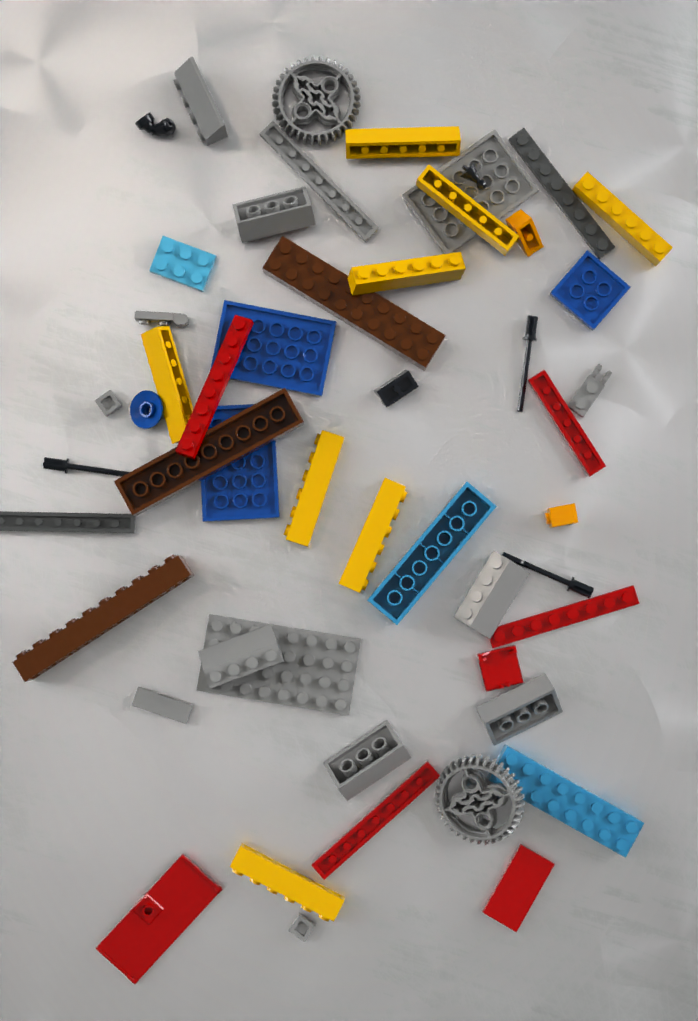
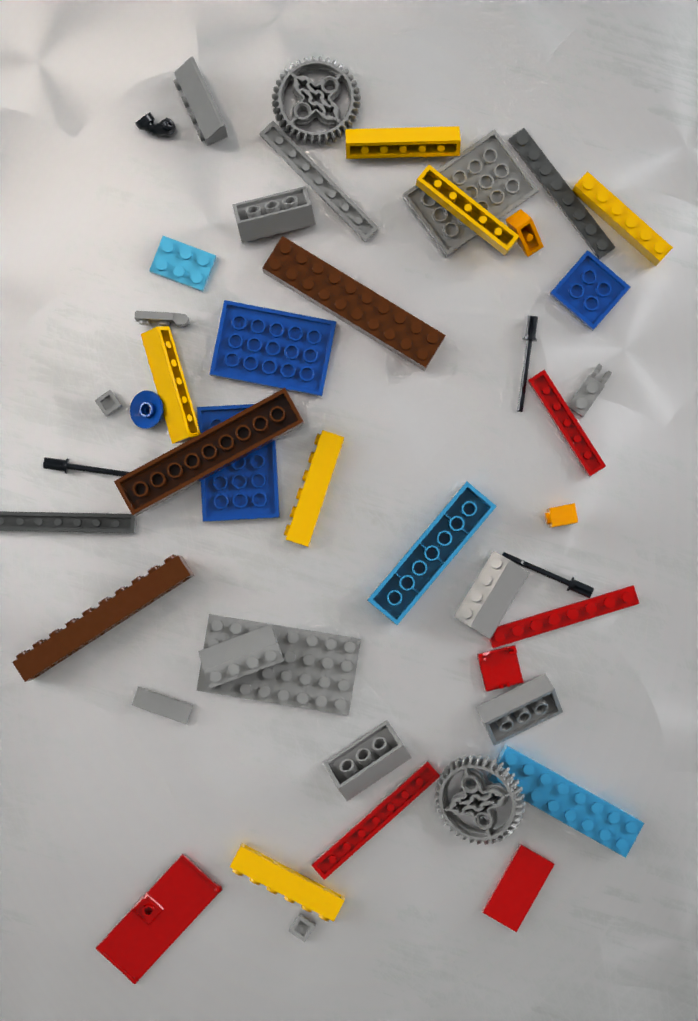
red plate [175,315,254,460] -> none
yellow brick [339,478,408,593] -> none
yellow brick [347,252,466,295] -> none
black hinge [374,370,419,408] -> none
black piece [460,163,487,190] -> none

